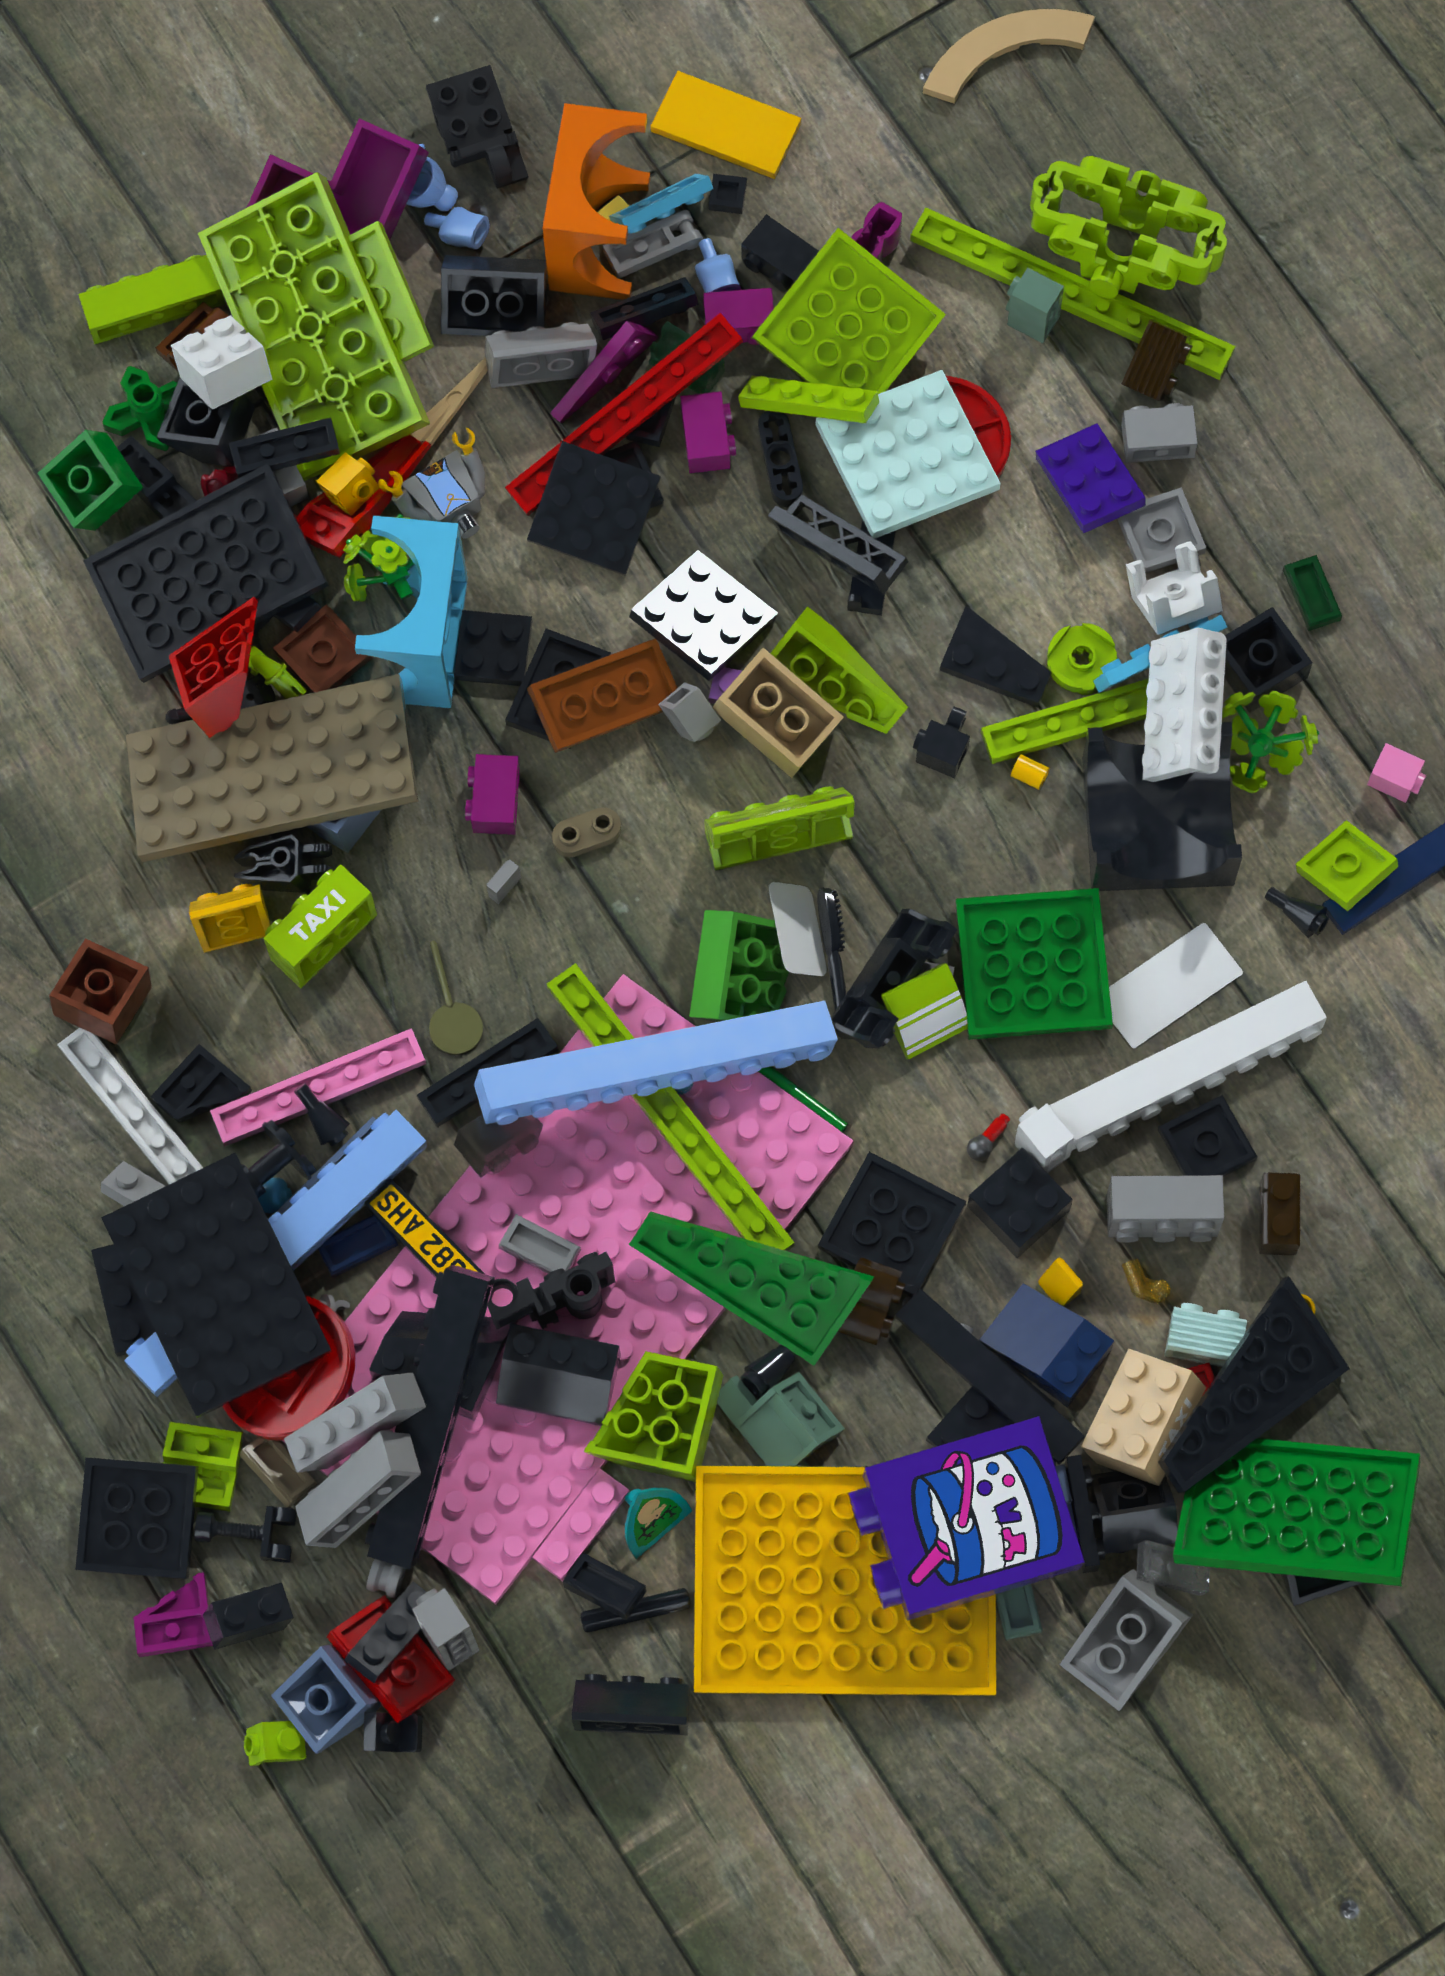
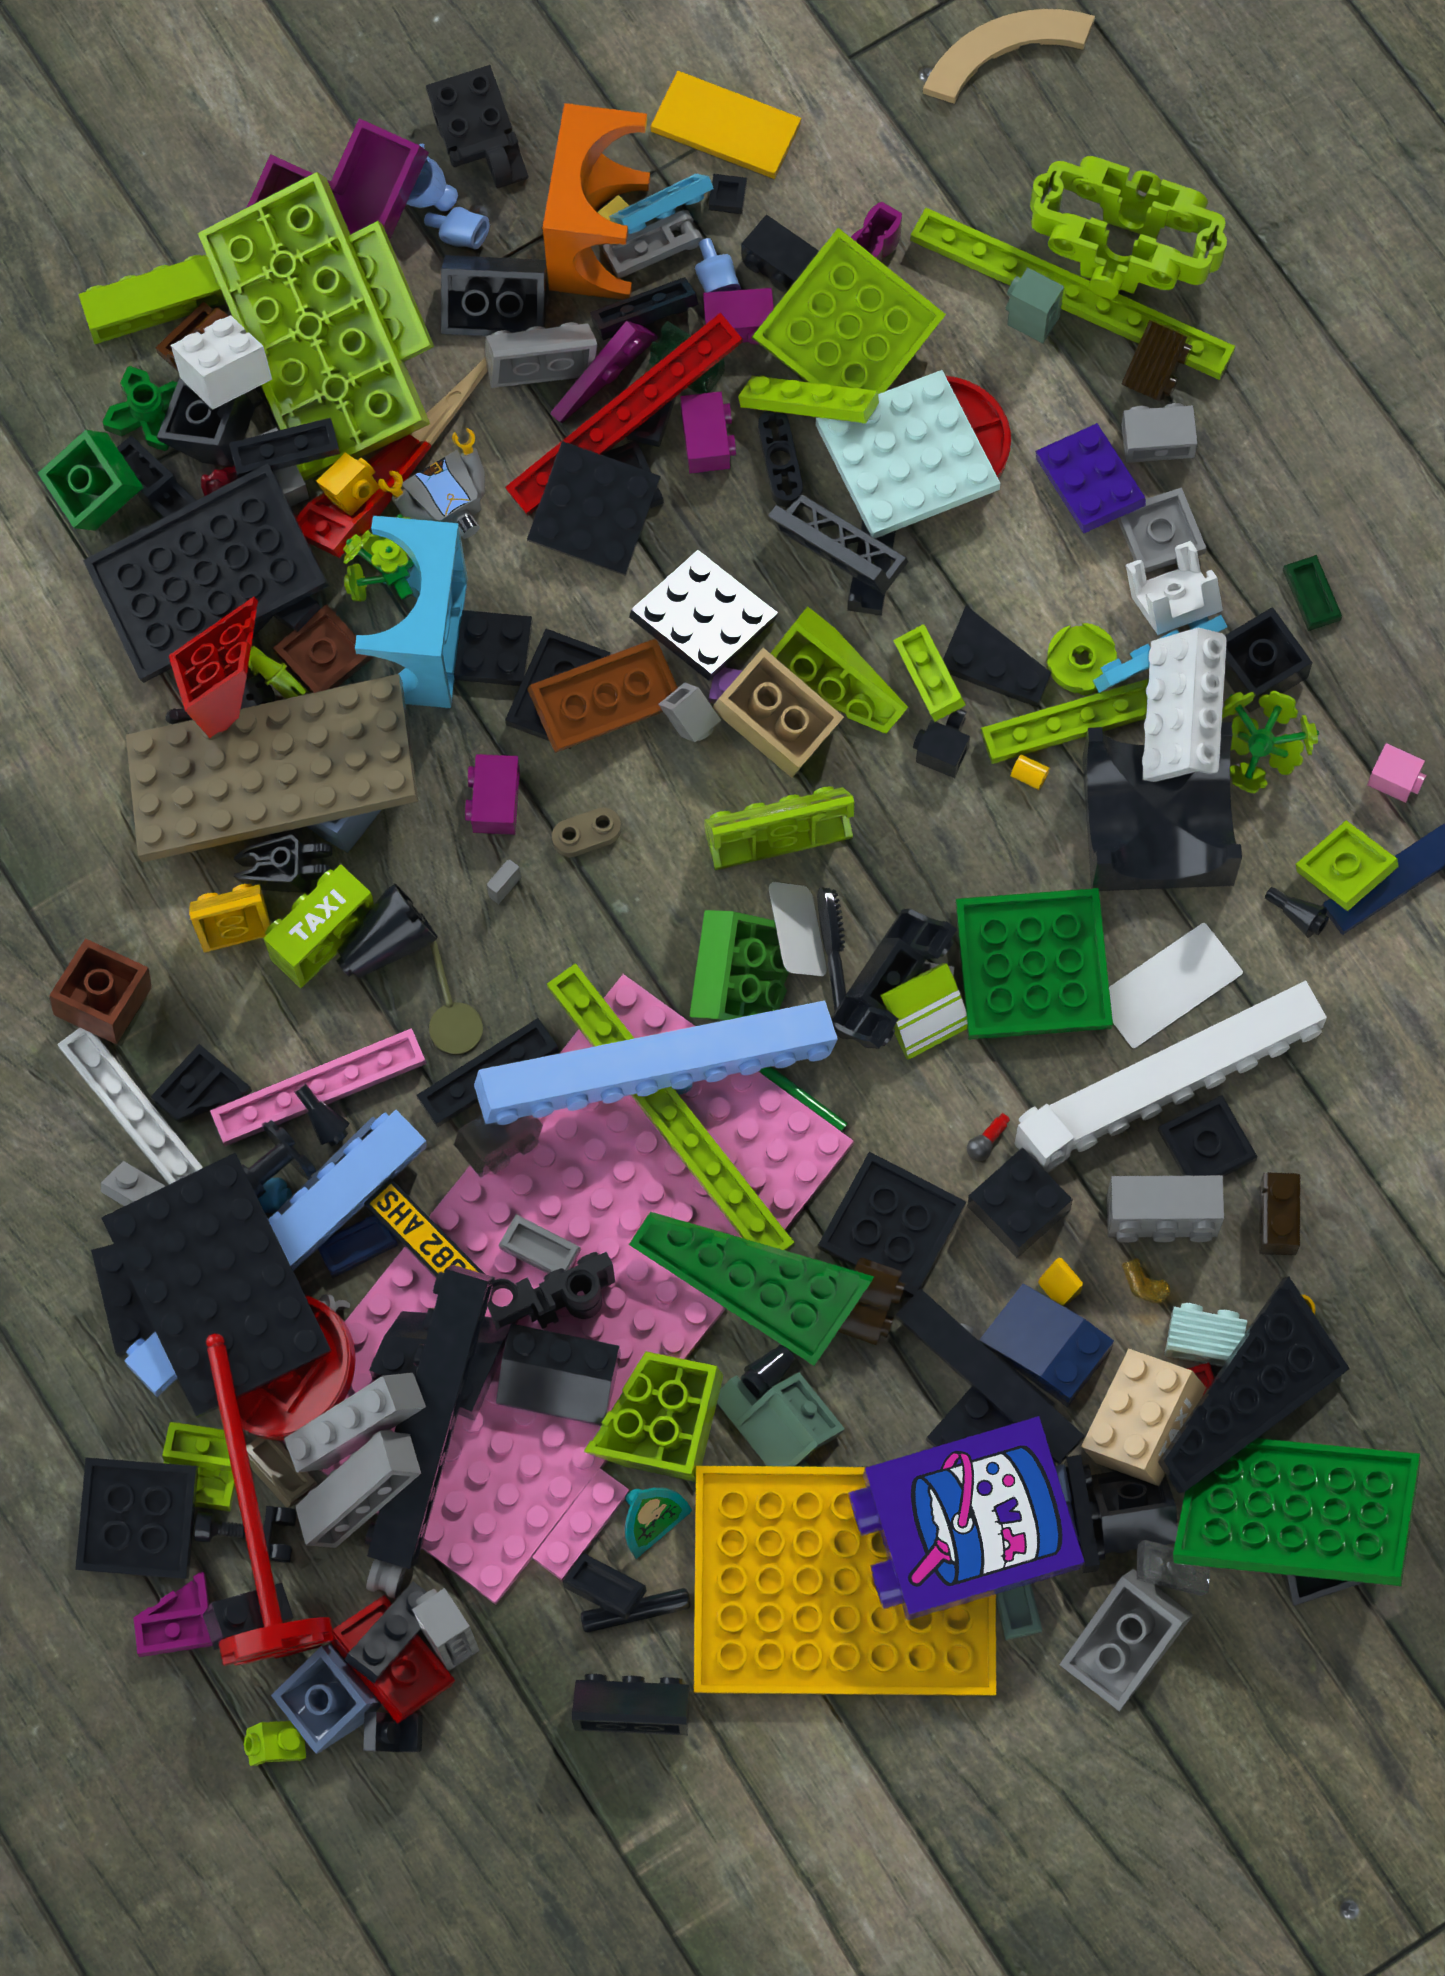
none -> red piece [206,1333,335,1666]
none -> black cone [336,883,438,978]
none -> lime plate [893,624,966,722]

